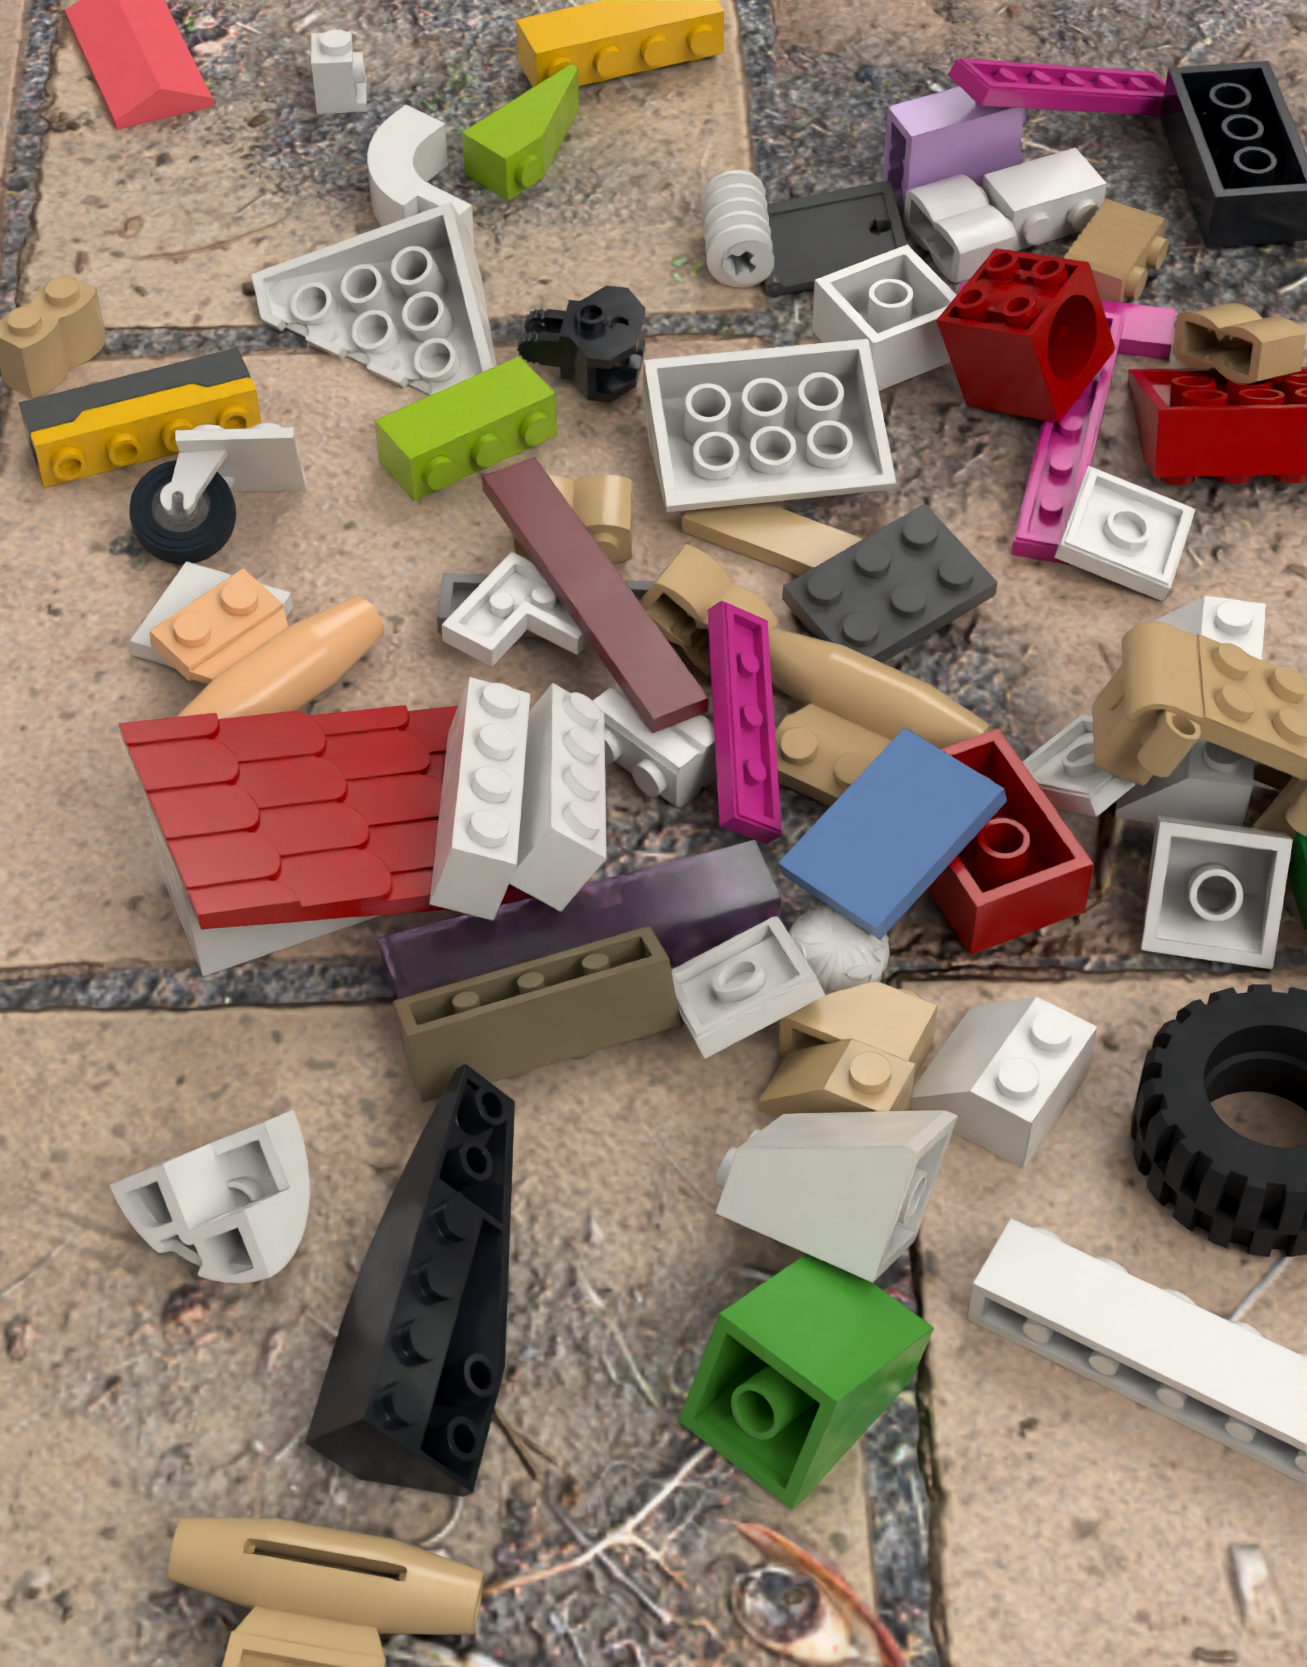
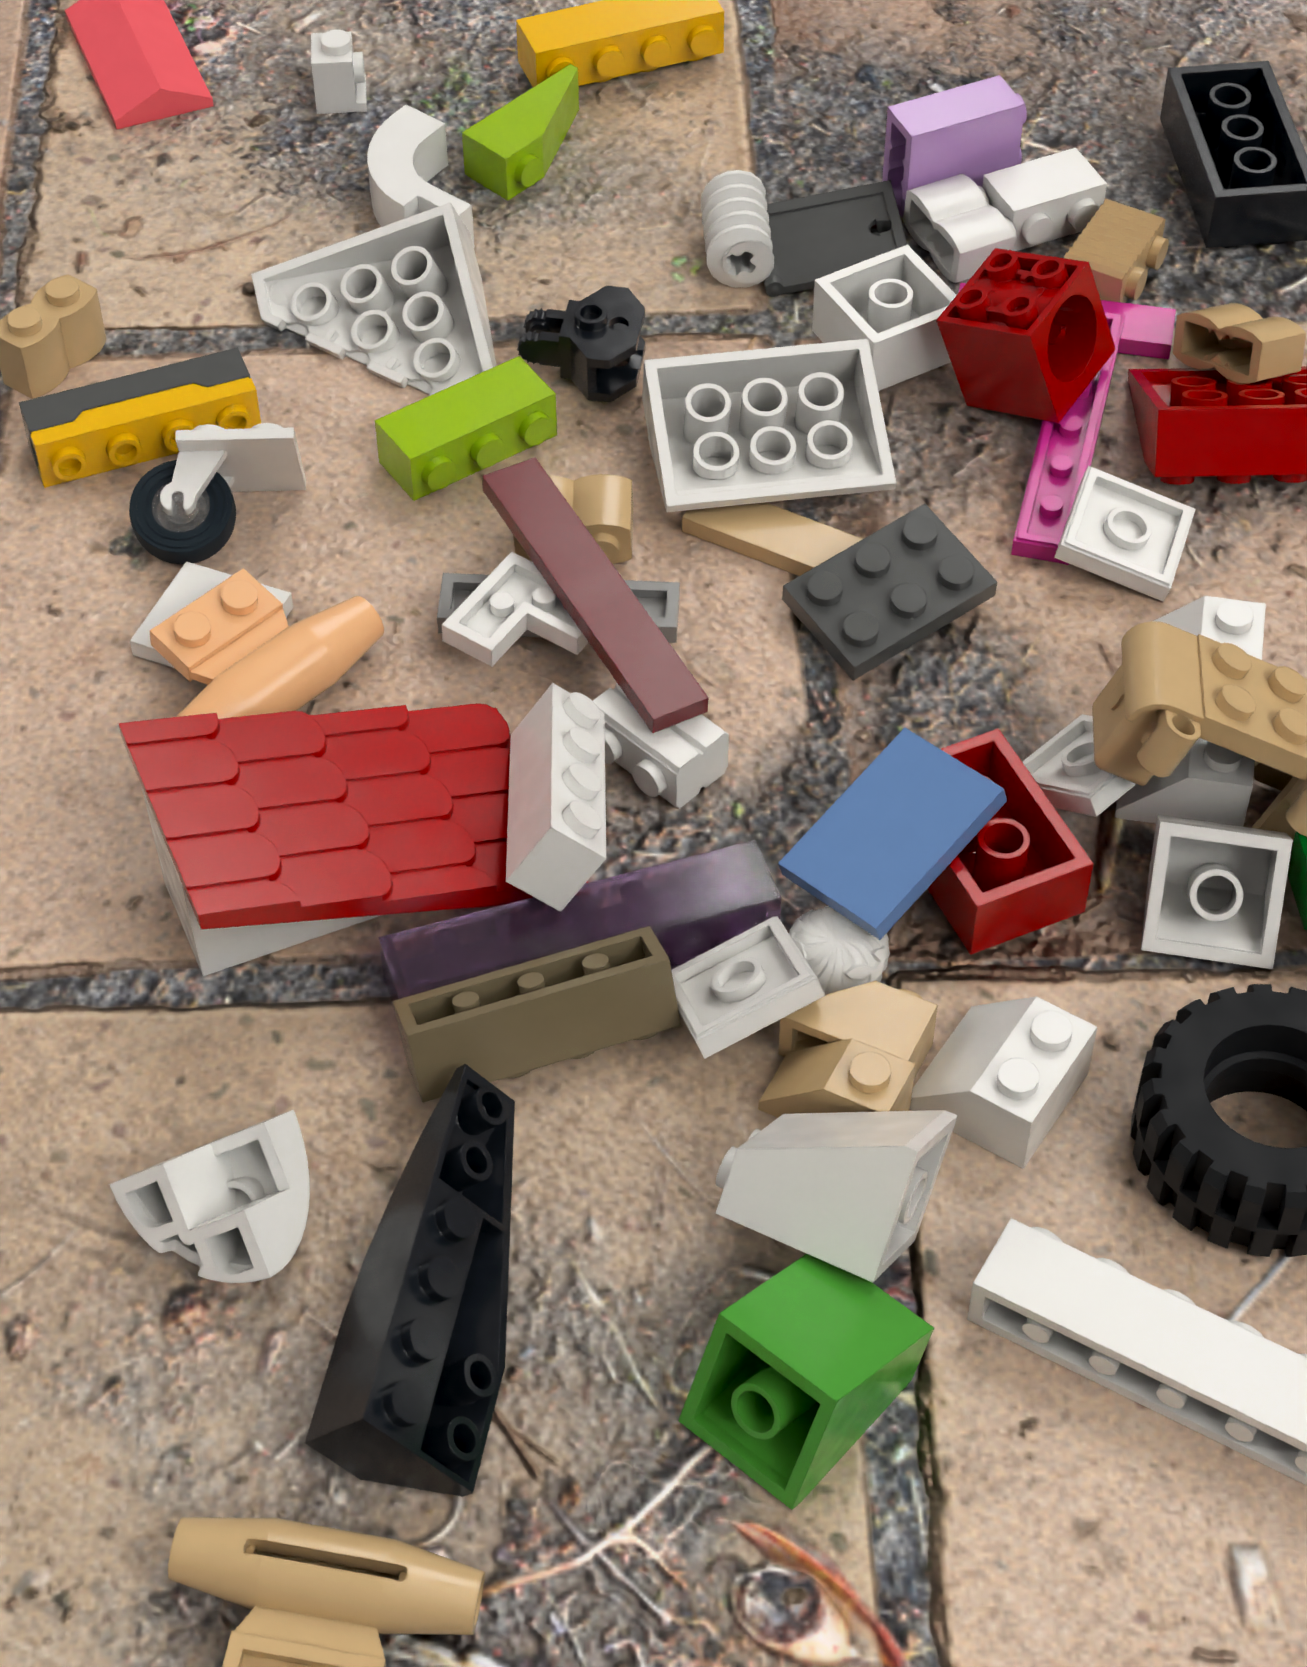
white brick [429,677,530,921] -> none
tan brick [639,544,778,677] -> none
dark pink tile [708,600,782,844] -> none
tan plate [768,628,993,807] -> none
dark pink tile [948,58,1166,116] -> none

